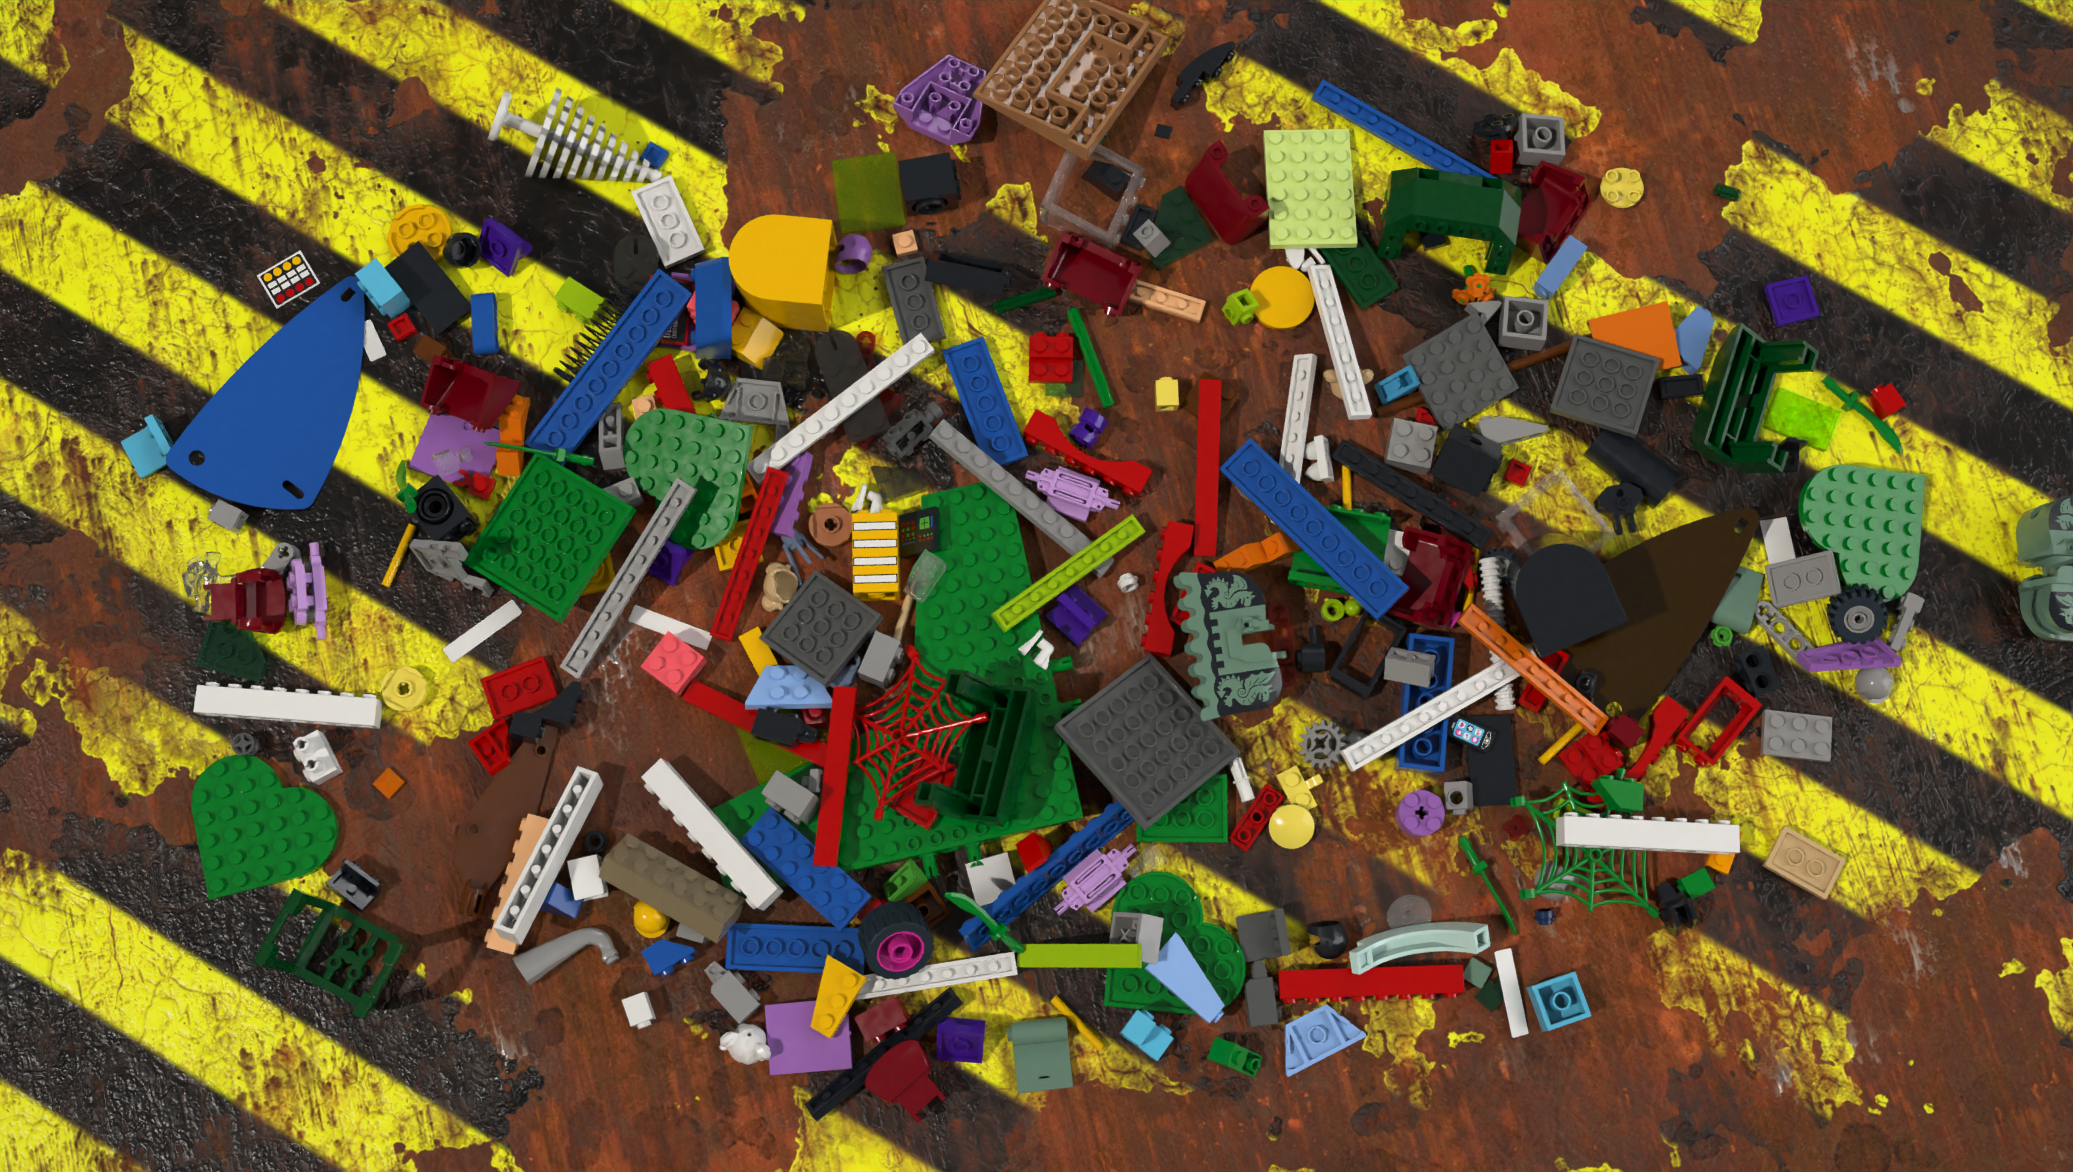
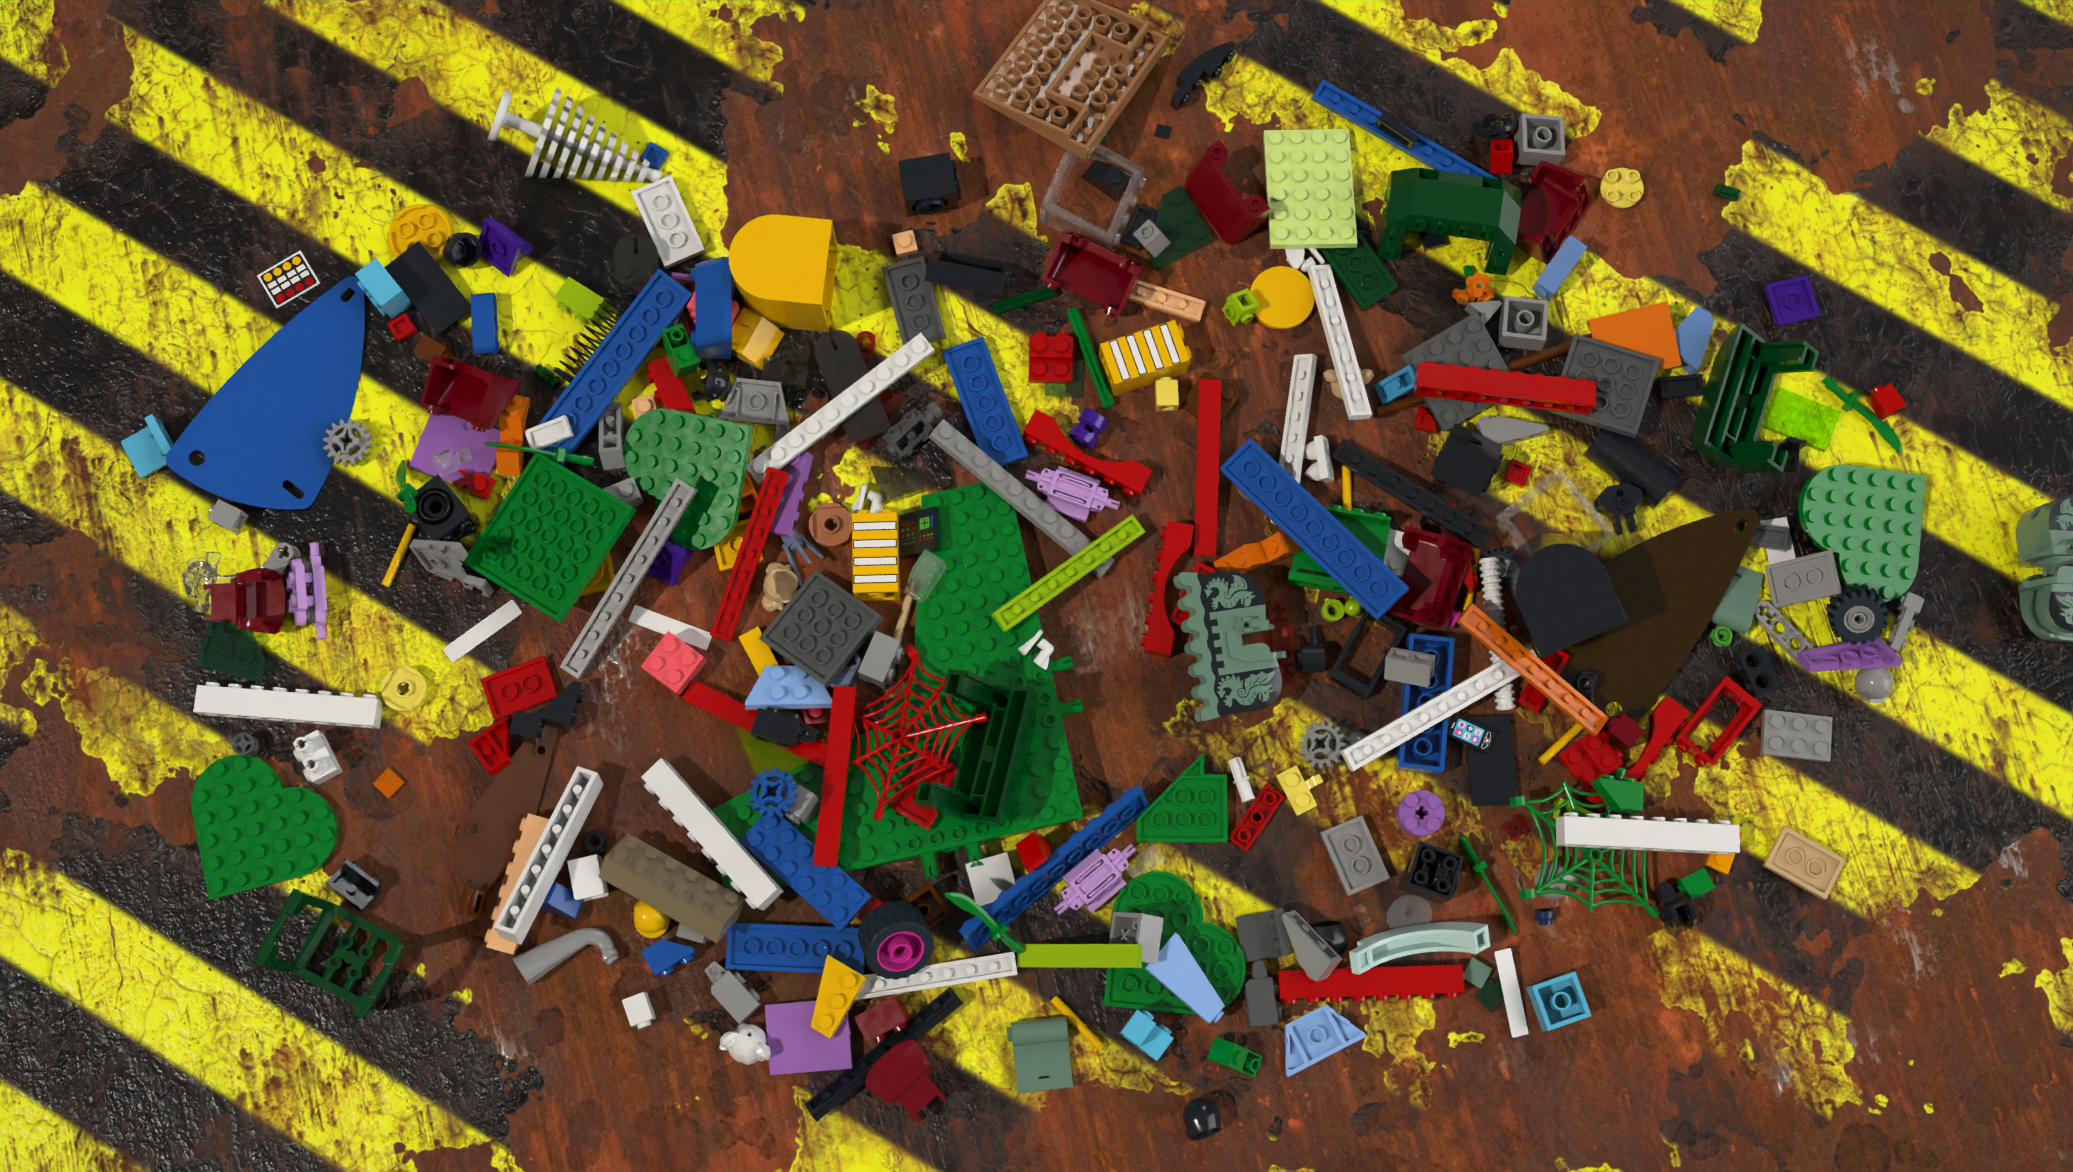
white sticker [363,320,386,362] -> none
light grey tile [801,769,824,796] -> none
clear neon green piece [831,152,905,234] -> none
medium lavender helmet [833,234,872,274] -> none
bright green slope [882,859,928,902] -> none
medium lavender wedge [893,54,987,145] -> none
dark purple bracket [936,1017,986,1064] -> none
dark purple bracket [1044,584,1107,647] -> none
dark grey plate [1053,653,1241,831] -> none
white plate [1117,573,1138,593] -> none
light yellow dish [1269,804,1314,849] -> none
light grey brick [1383,418,1438,475] -> none
light grey brick [1444,781,1474,815] -> none
none -> light grey gear [323,418,374,467]
none -> white tile [524,415,574,450]
none -> dark green piece [533,364,560,387]
none -> green slope [661,324,700,379]
none -> blue gear [748,767,799,819]
none -> yellow brick [1099,320,1192,397]
none -> black helmet [1183,1097,1221,1141]
none -> light grey slope [1281,910,1342,982]
none -> light grey plate [1320,815,1390,896]
none -> black tile [1376,113,1418,150]
none -> black brick [1397,841,1464,904]
none -> red brick [1414,361,1596,415]
none -> dark grey tile [1743,522,1790,552]

